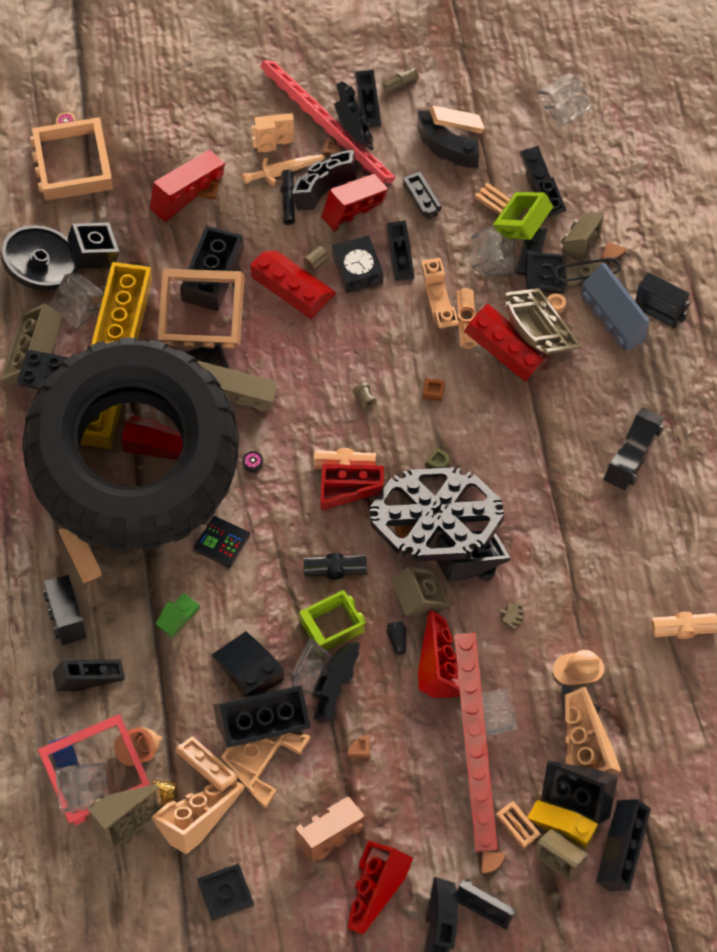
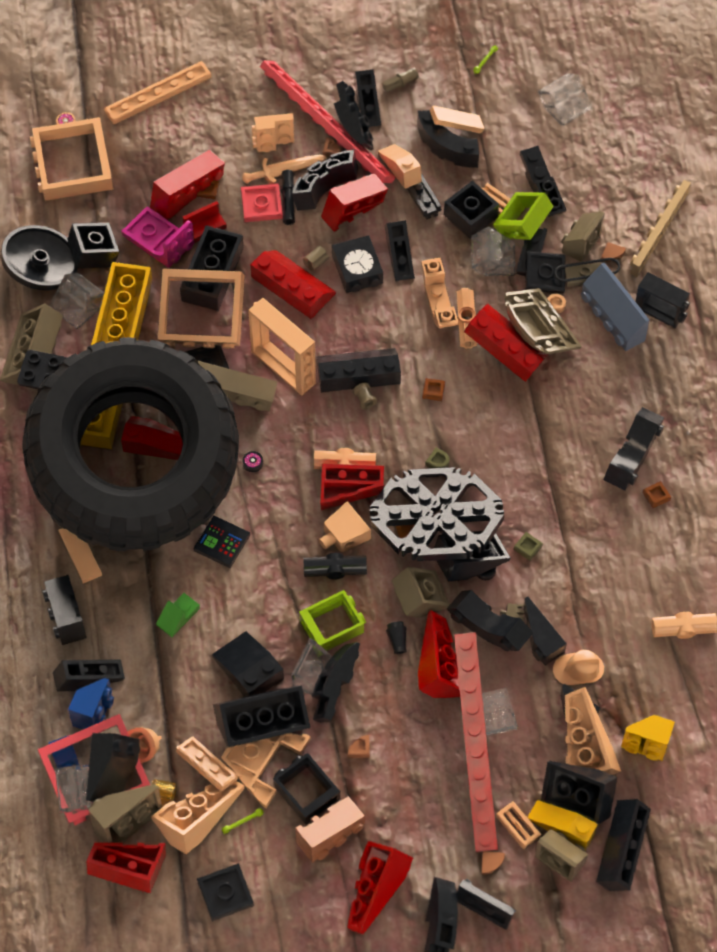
none -> blue slope [68,678,114,730]
none -> black slope [86,733,140,802]
none -> red wedge [86,842,166,894]
none -> light nougat tile [104,61,212,125]
none -> dark pink bracket [121,206,194,268]
none -> red panel [182,201,227,243]
none -> lime hinge [221,808,264,834]
none -> coral tile [241,183,283,222]
none -> light nougat window [248,298,316,396]
none -> black window [273,753,340,825]
none -> black slope [316,348,401,393]
none -> light nougat torso [319,501,371,552]
none -> light nougat slope [378,144,422,189]
none -> black brick [444,180,499,238]
none -> black brick [447,590,534,652]
none -> lime hinge [473,45,498,74]
none -> olive tile [513,532,543,561]
none -> black slope [523,596,567,666]
none -> yellow slope [621,715,675,761]
none -> tan plate [630,180,691,277]
none -> dark orange tile [642,481,671,508]

